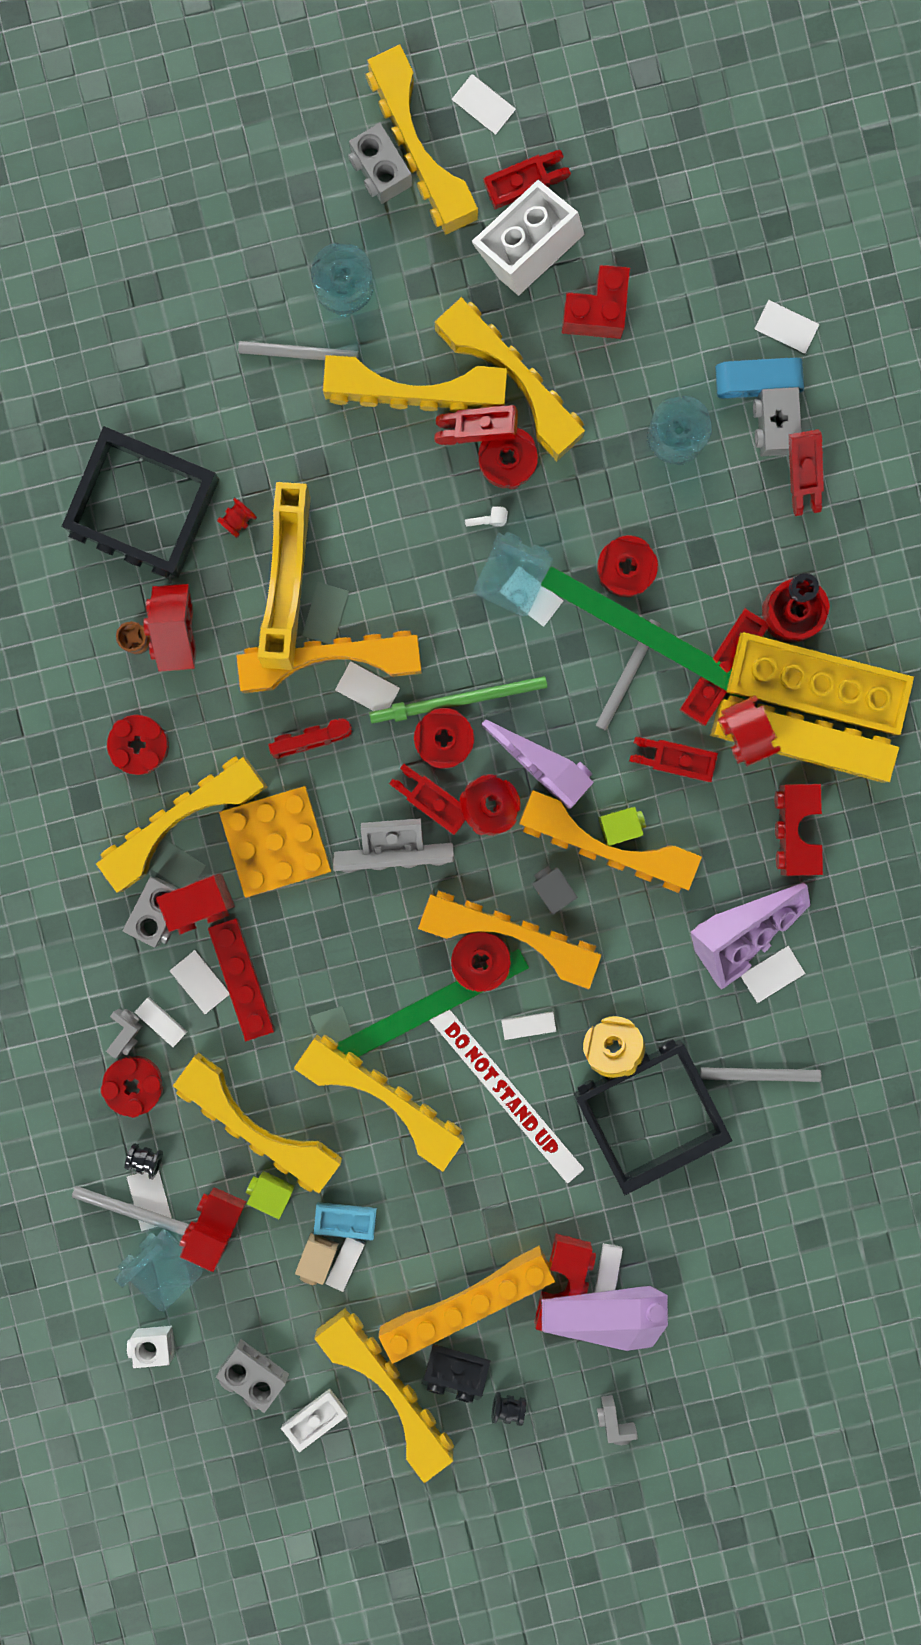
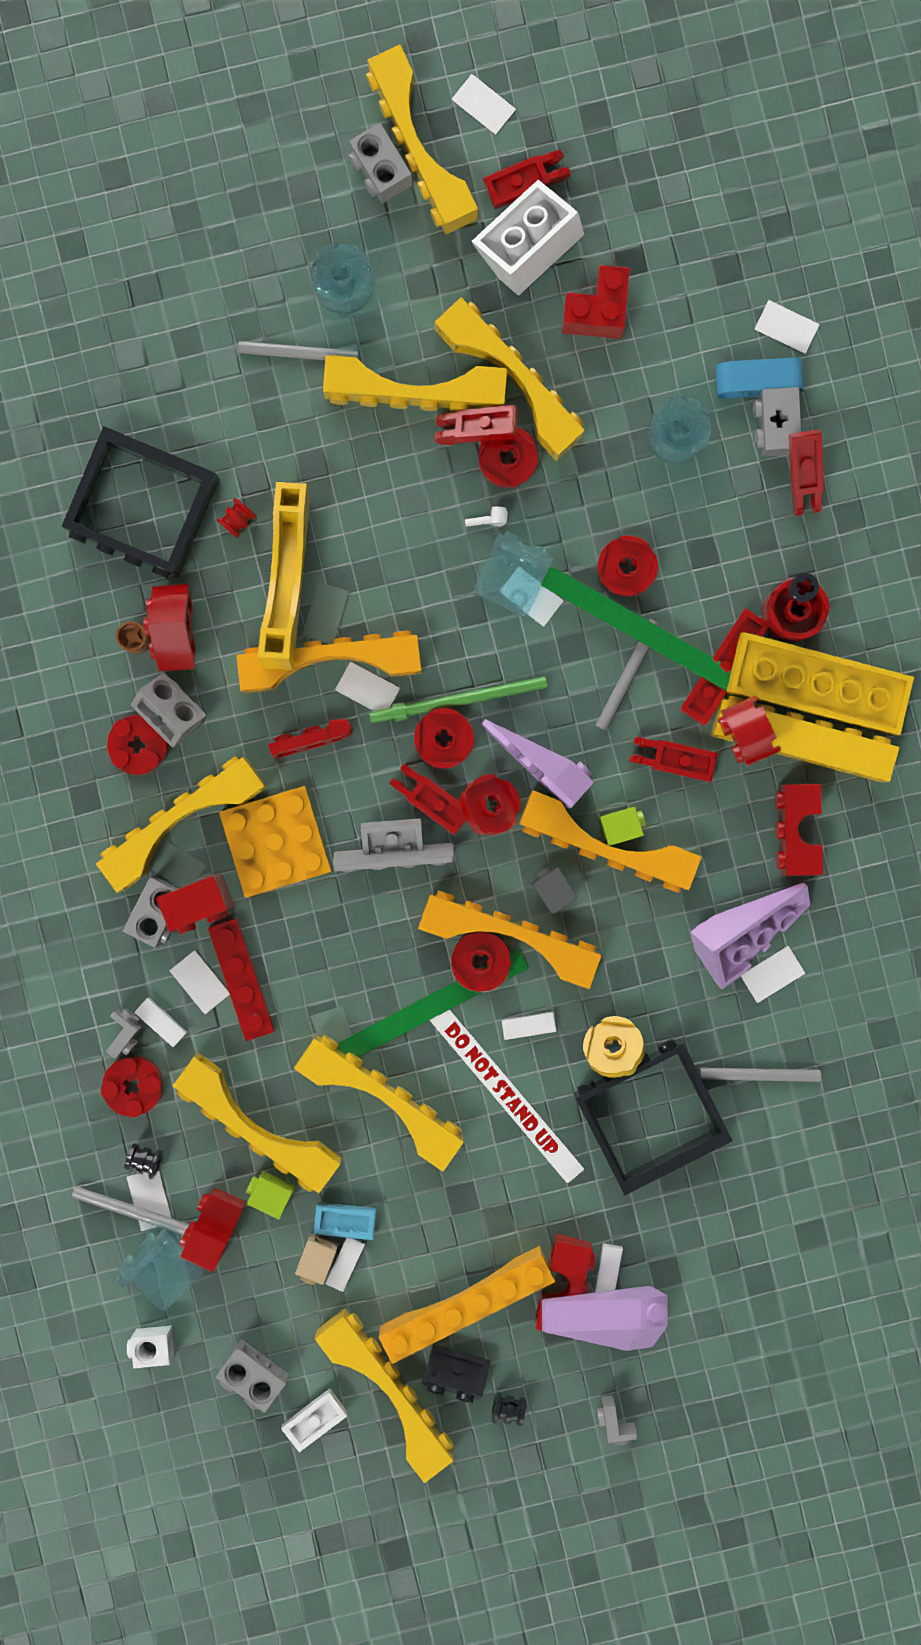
none -> light grey brick [131,672,206,748]

